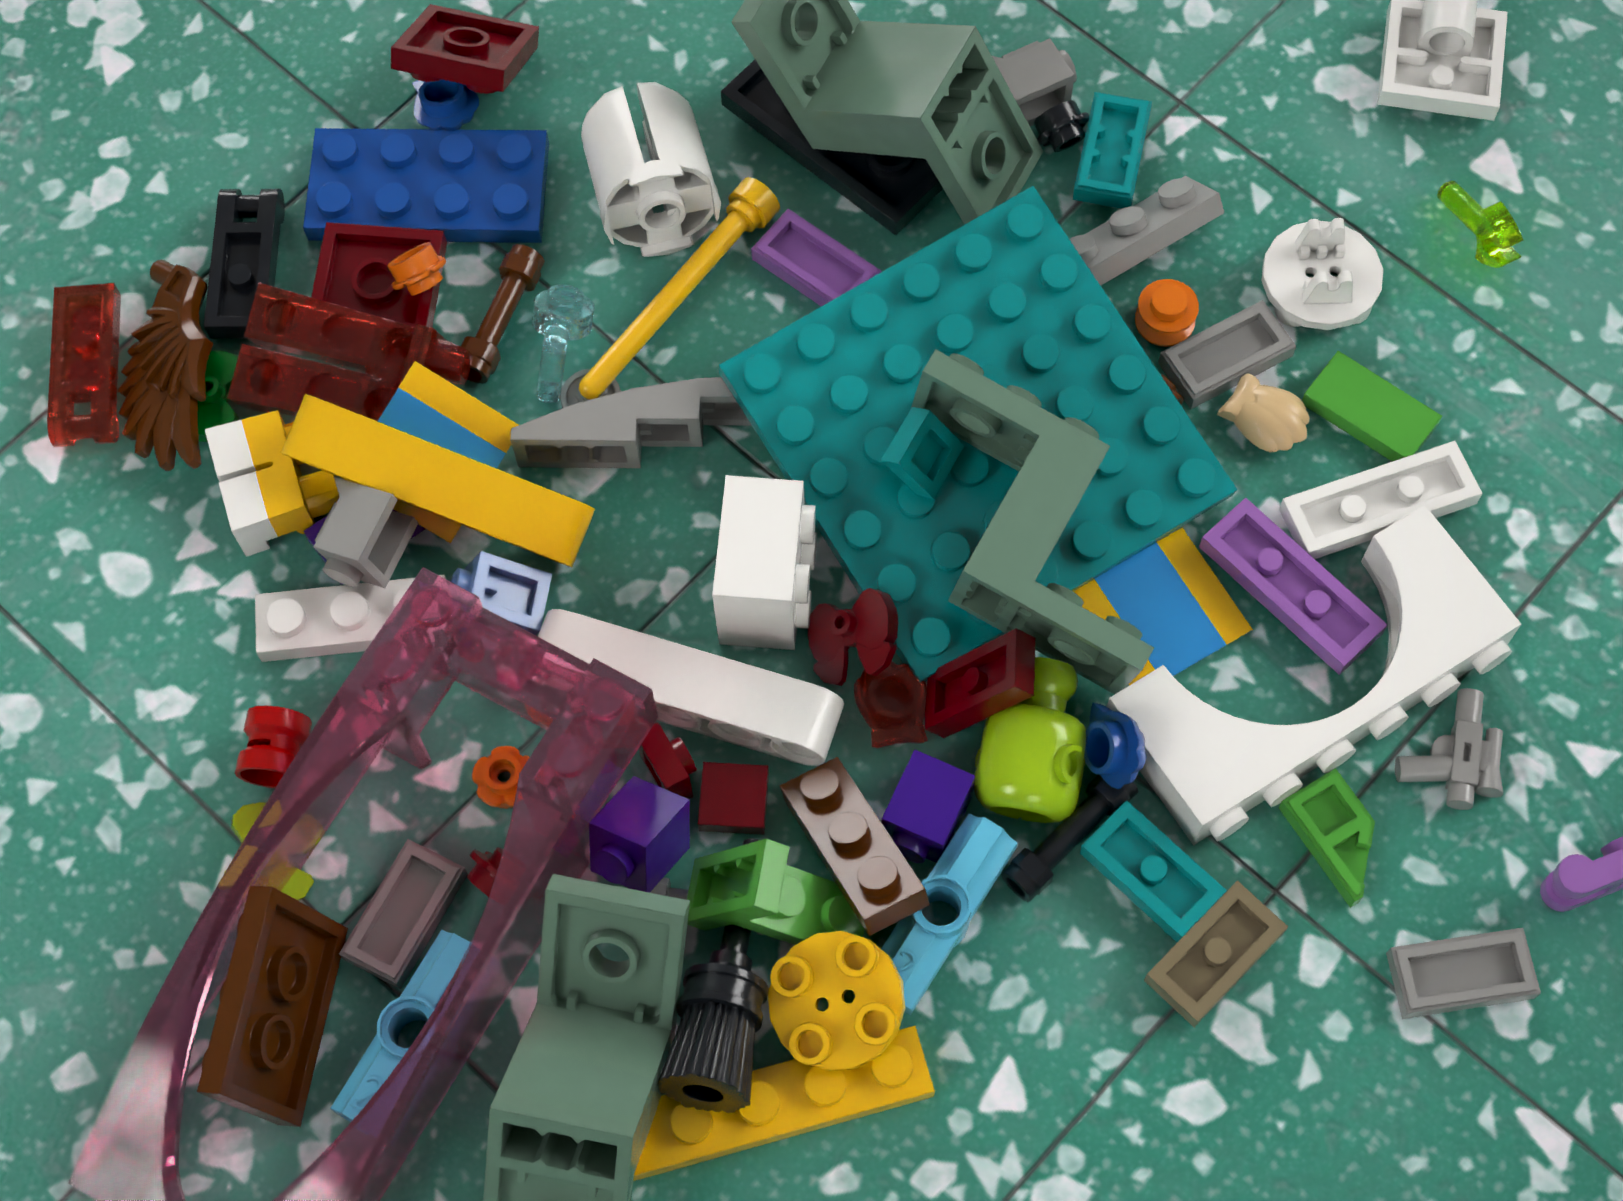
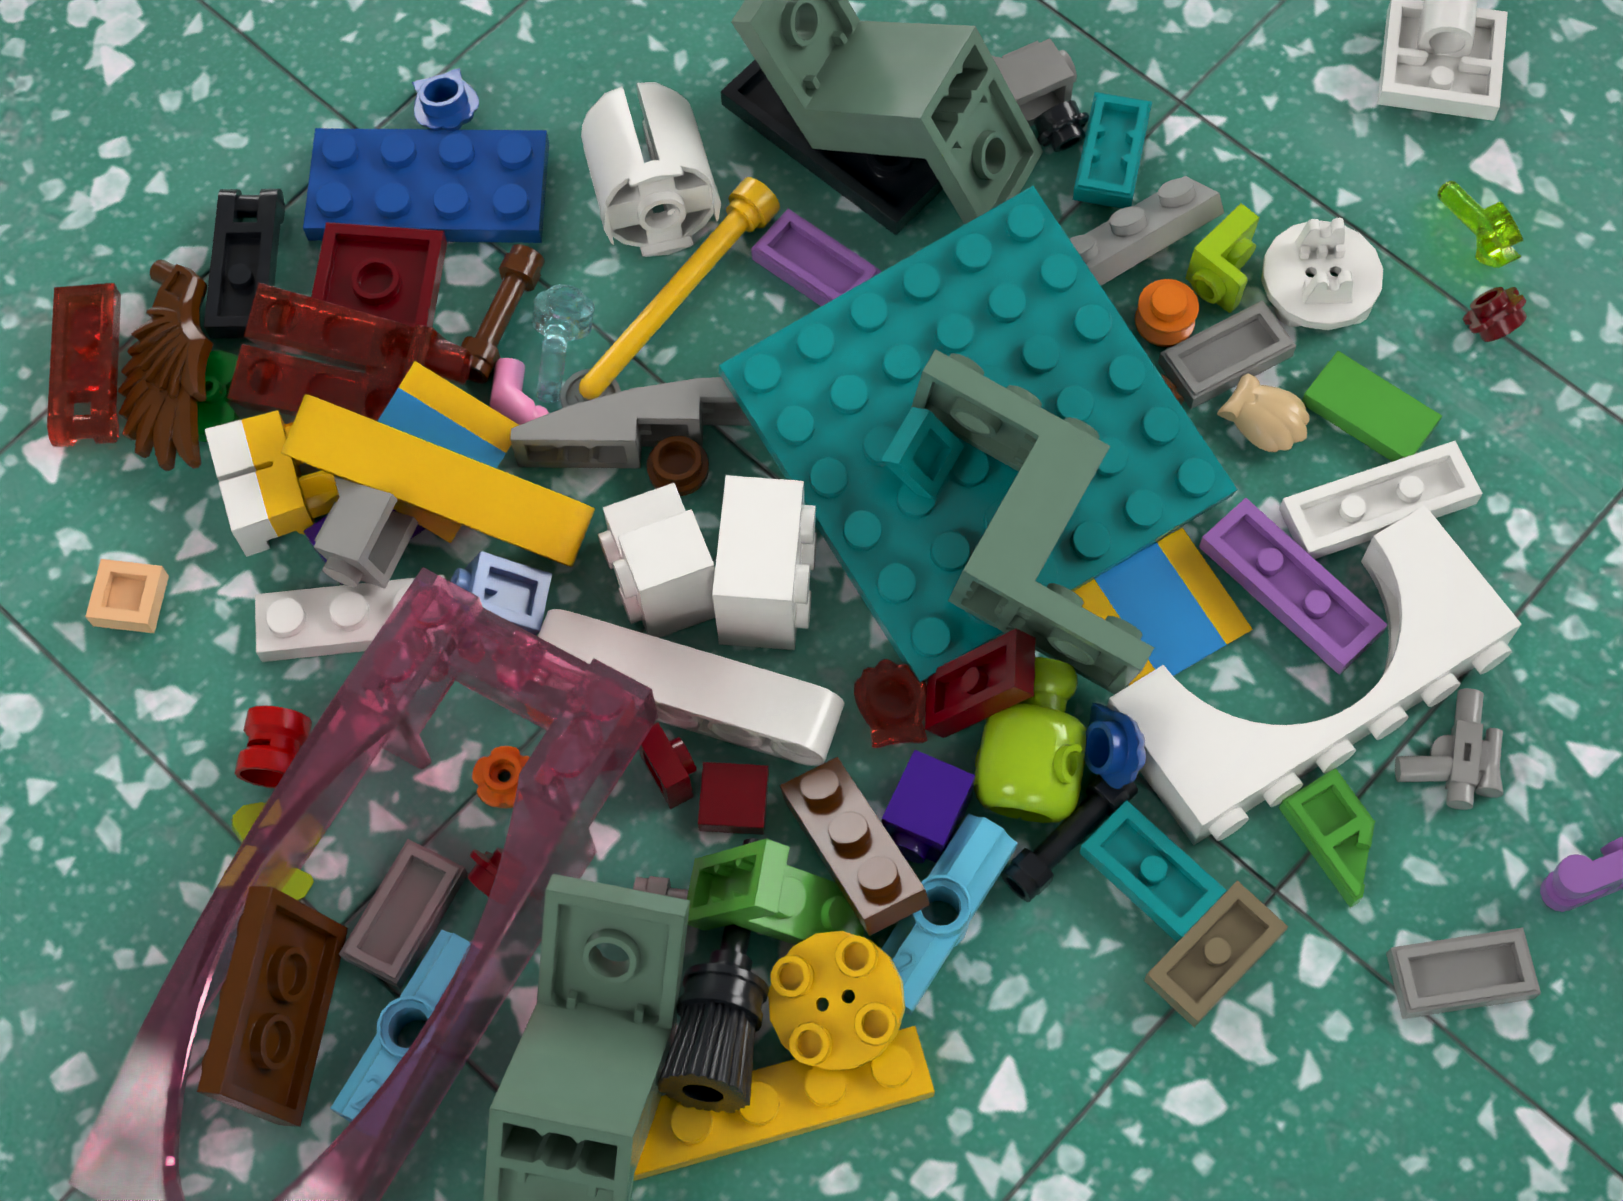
orange plate [387,242,446,296] -> none
dark red plate [391,4,539,94] -> none
dark purple brick [589,776,690,893] -> none
dark red piece [808,588,898,686] -> none
none -> light nougat plate [85,559,169,633]
none -> bright pink arm [490,358,549,425]
none -> white brick [598,483,715,638]
none -> reddish brown plate [647,436,709,496]
none -> lime bracket [1185,203,1260,313]
none -> dark red plate [1463,287,1527,342]

